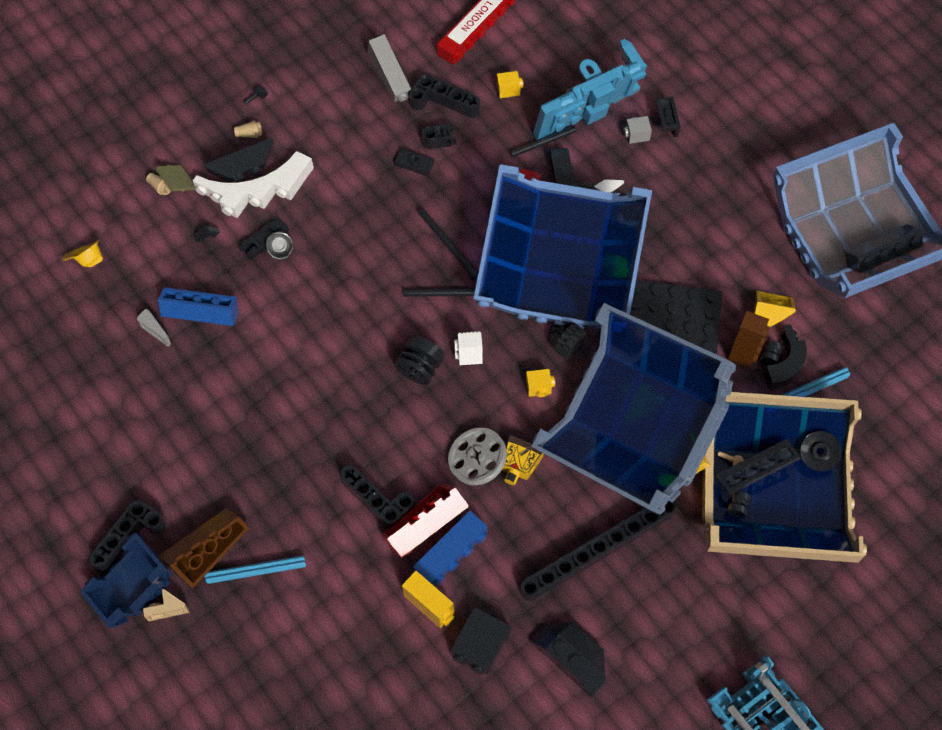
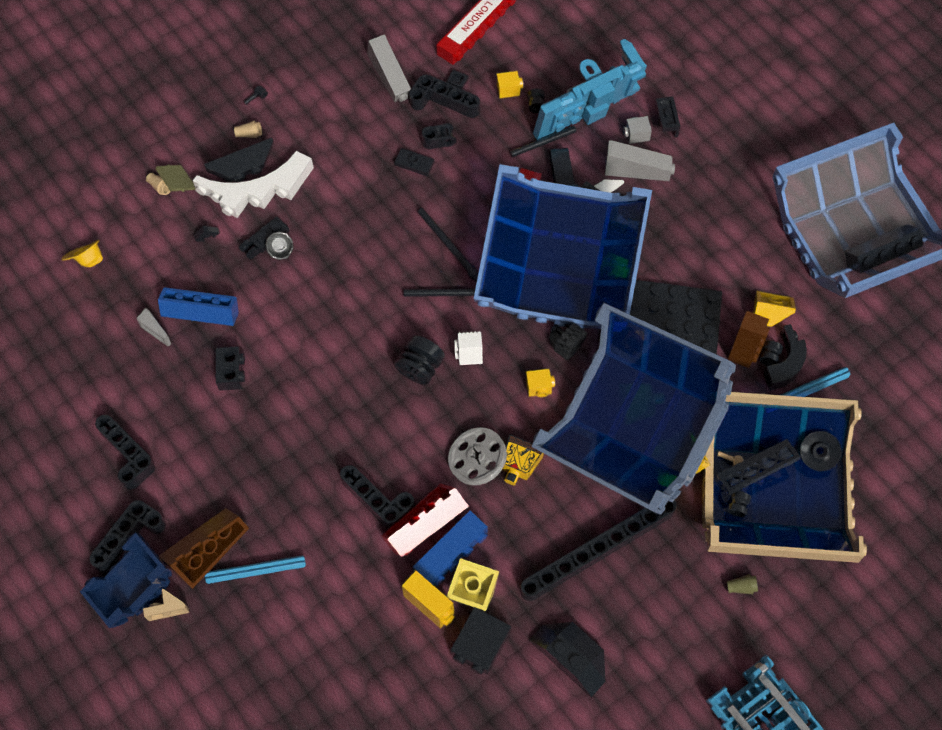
none -> black beam [95,415,155,490]
none -> black brick [216,346,245,391]
none -> black tile [446,70,469,90]
none -> light yellow slope [447,558,499,611]
none -> black wheel [527,88,545,113]
none -> light grey slope [605,140,675,181]
none -> olive cone [727,574,758,594]

